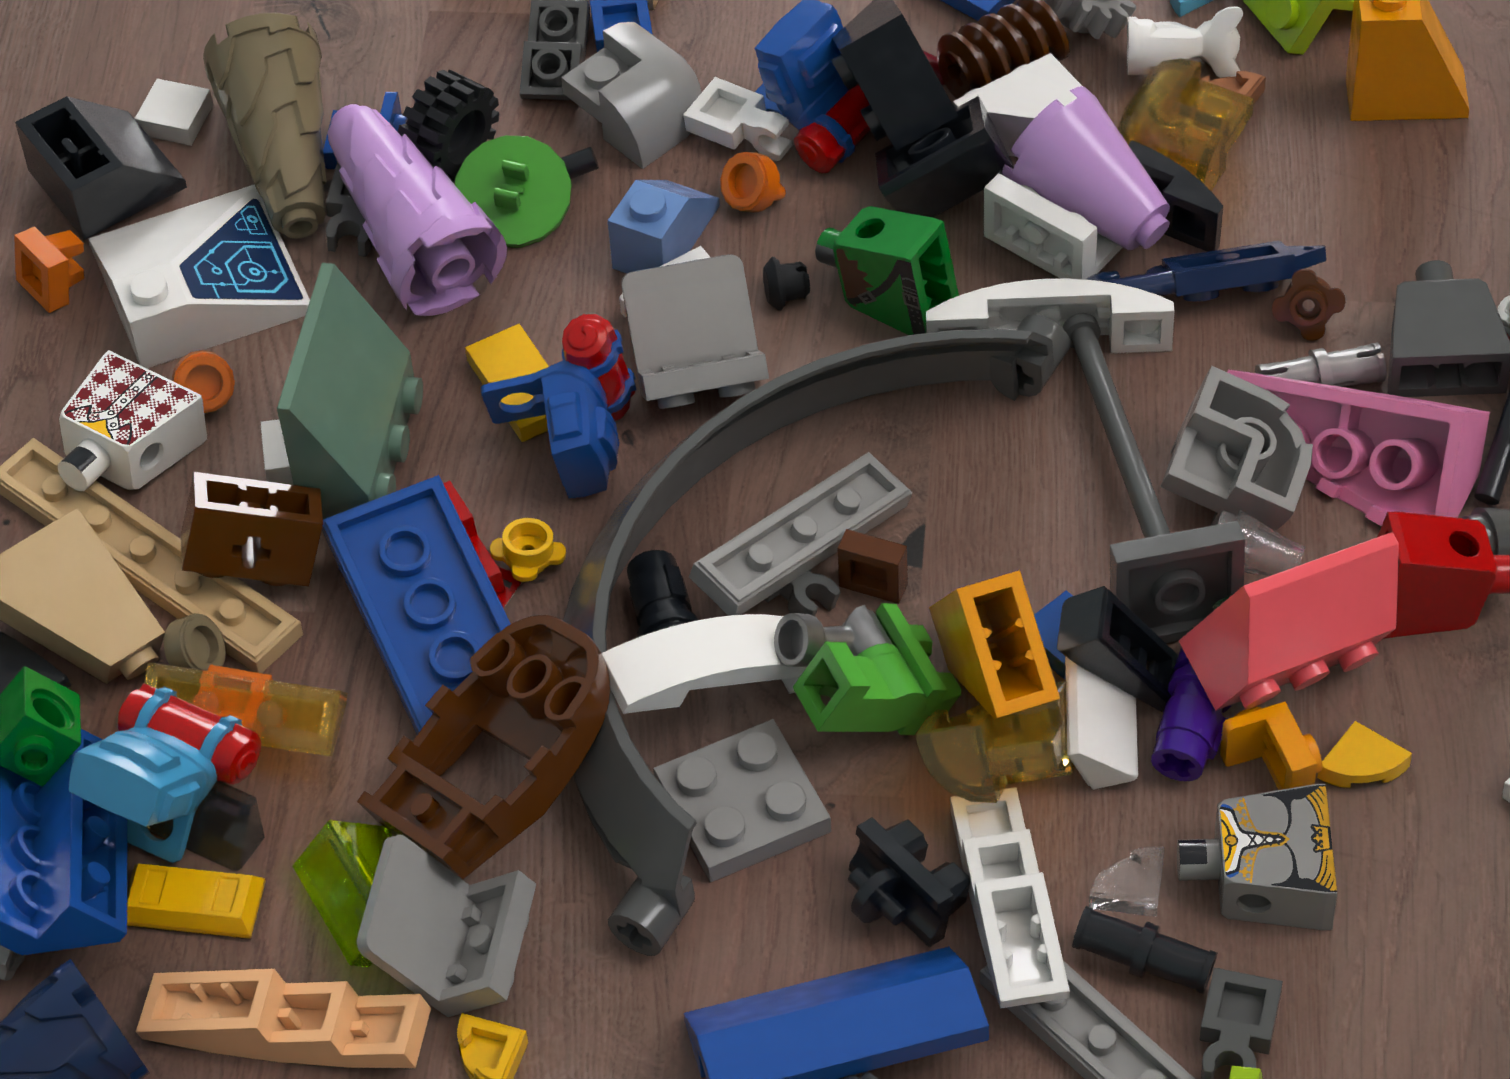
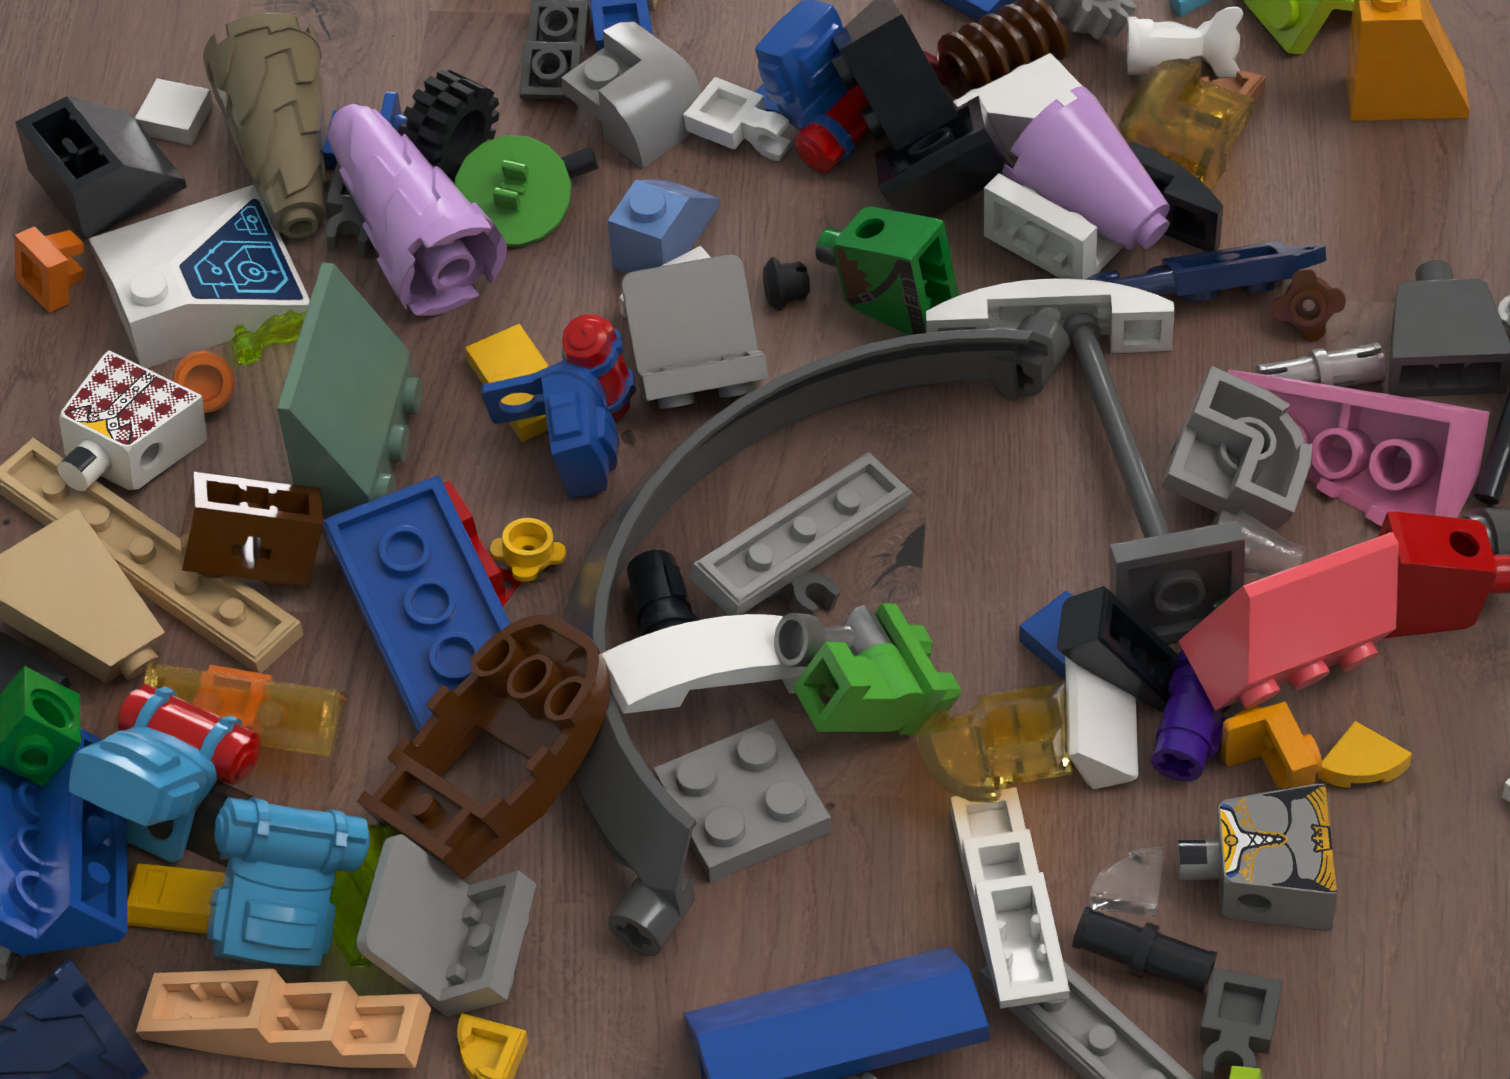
dark tan tile [164,614,226,682] -> none
white tile [261,419,293,485] -> none
orange tile [720,152,786,213] -> none
reddish brown tile [837,529,908,604] -> none
black hips [848,817,970,947] -> none
light orange slope [929,570,1060,719] -> none
none -> dark azure piece [207,797,370,970]
none -> clear neon green piece [231,310,307,365]

